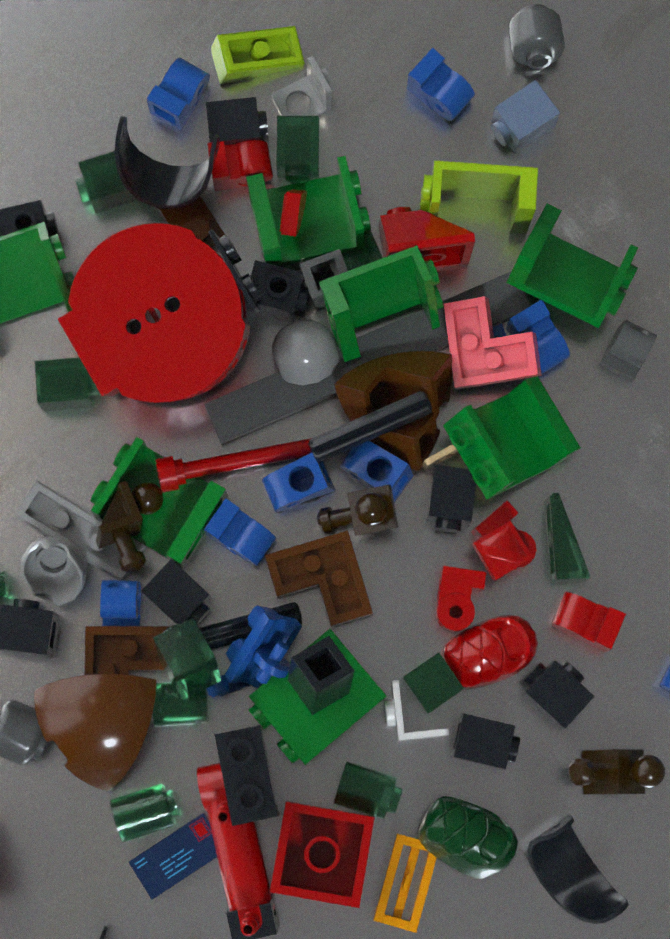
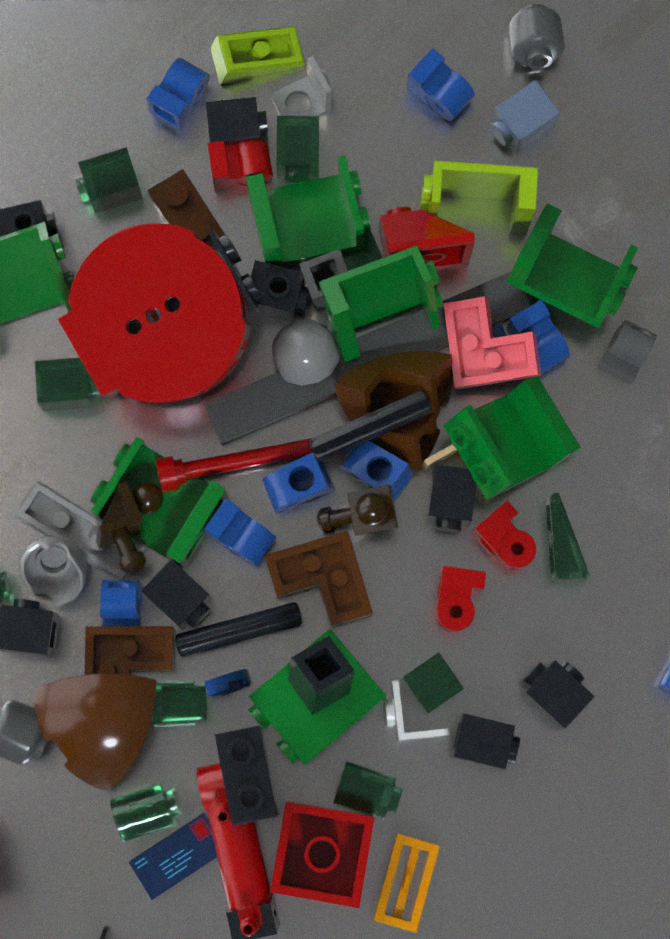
black piece [114,116,220,209] -> none
clear green brick [153,619,221,700] -> none
blue hips [224,605,302,688] -> none
red tile [280,189,307,237] -> none
dark green piece [418,796,518,879] -> none
red piece [442,615,538,689] -> none
red tile [471,520,533,581] -> none
black piece [528,814,629,924] -> none
red leg [551,592,626,652] -> none
dark brown piece [568,749,665,795] -> none

